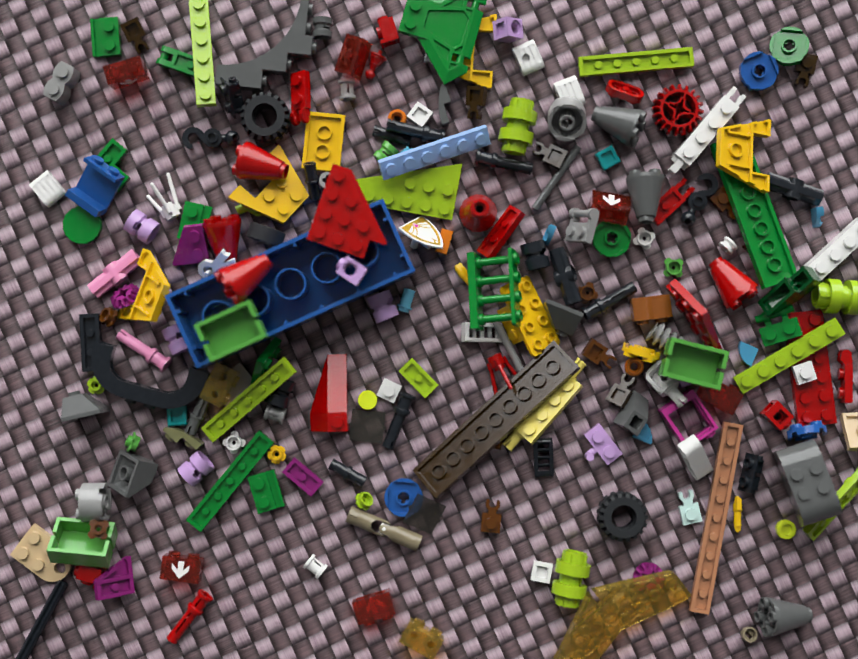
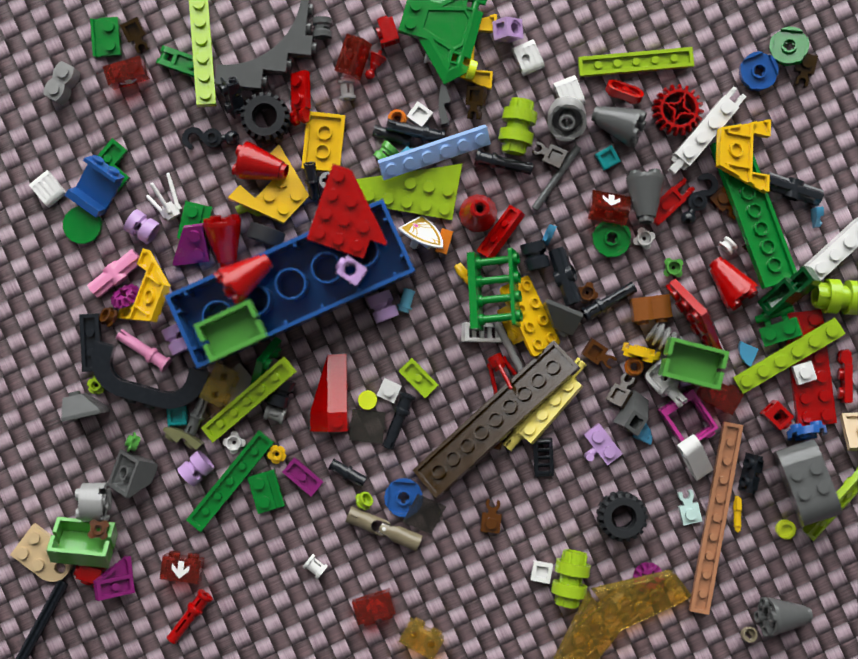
white piece [198,249,237,278] -> none
light grey plate [565,208,599,244] -> none
none -> neon yellow tile [465,59,478,80]

